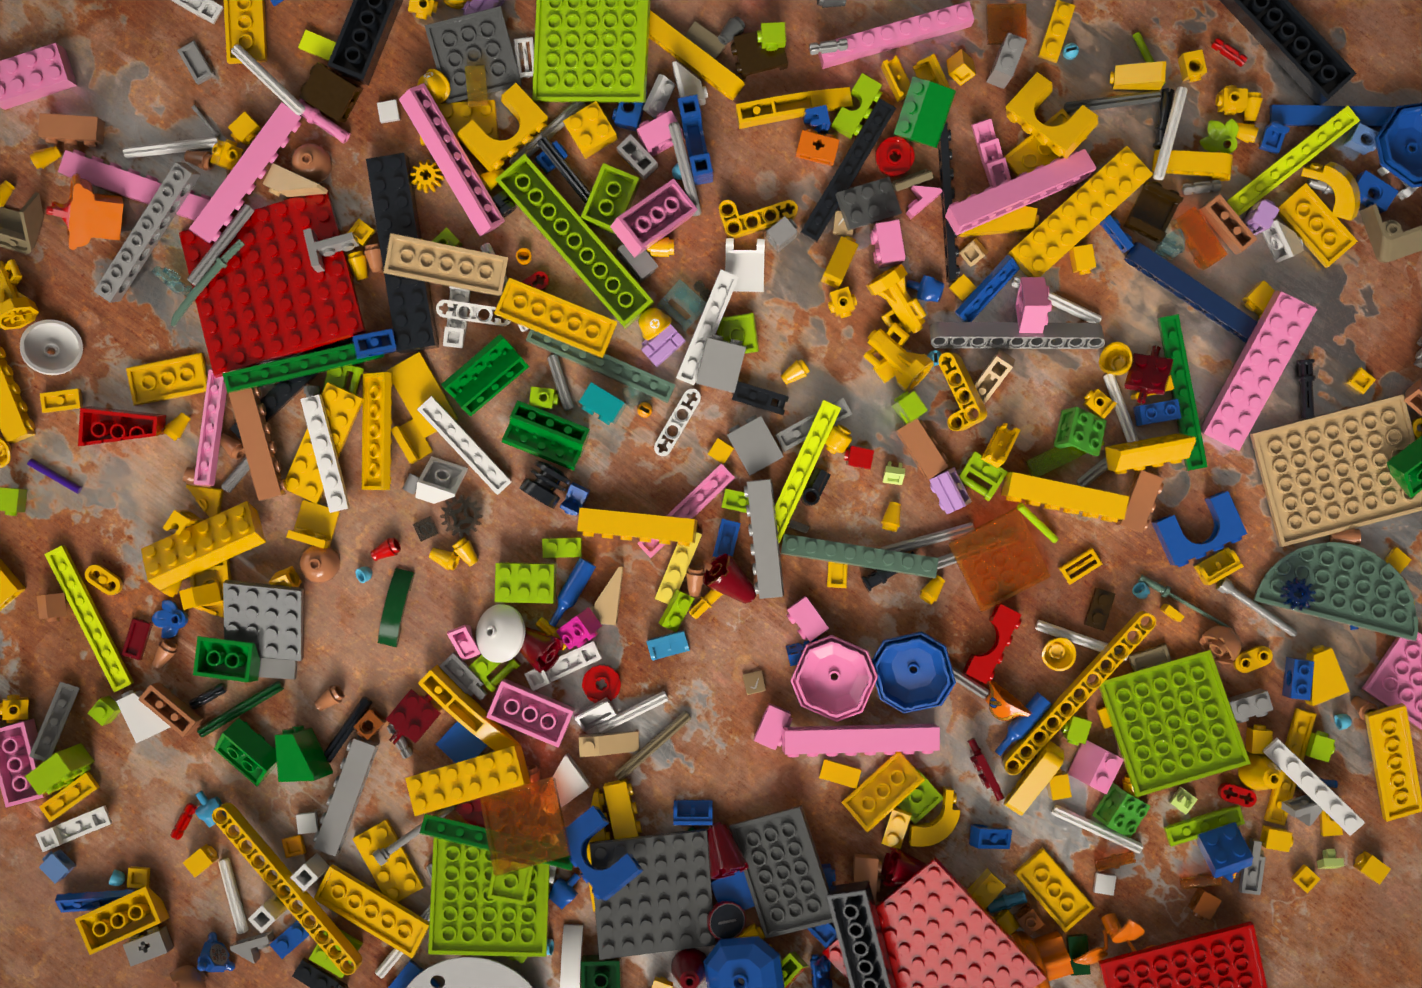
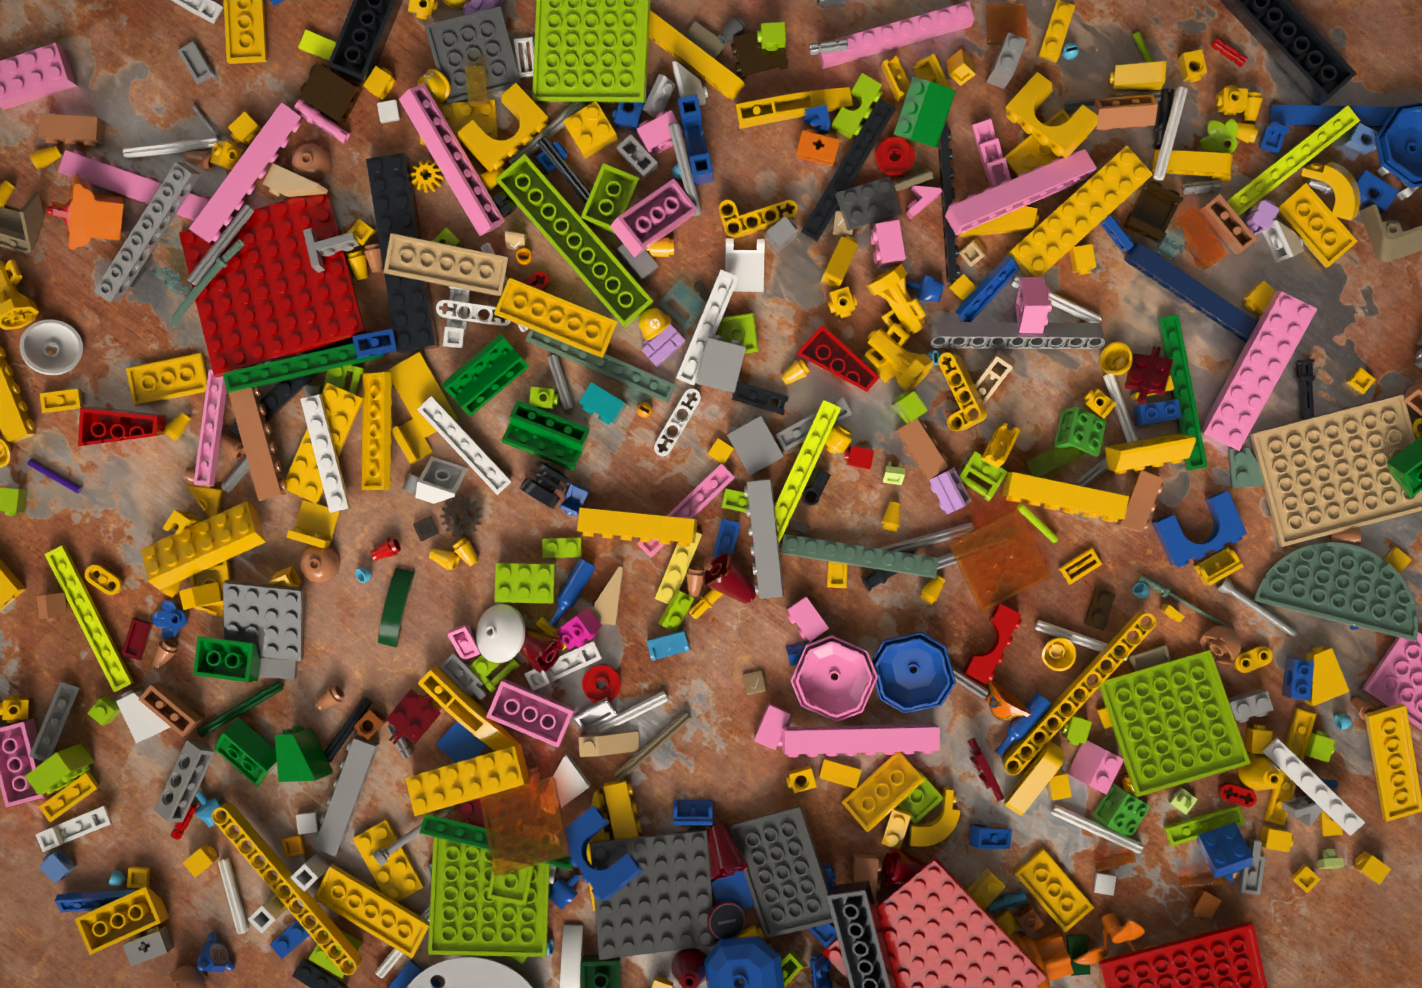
black axle [189,683,227,710] -> none
light grey slope [230,931,275,963] -> none
white axle [231,44,305,115] -> none
clear blue gear [1280,577,1316,611] -> none
none -> light grey brick [154,740,215,822]
none -> yellow brick [363,66,396,101]
none -> tan slope [505,231,527,250]
none -> yellow brick [786,765,817,794]
none -> red wedge [796,325,880,392]
none -> nougat brick [1093,94,1158,130]
none -> sand green wing [1228,448,1264,488]

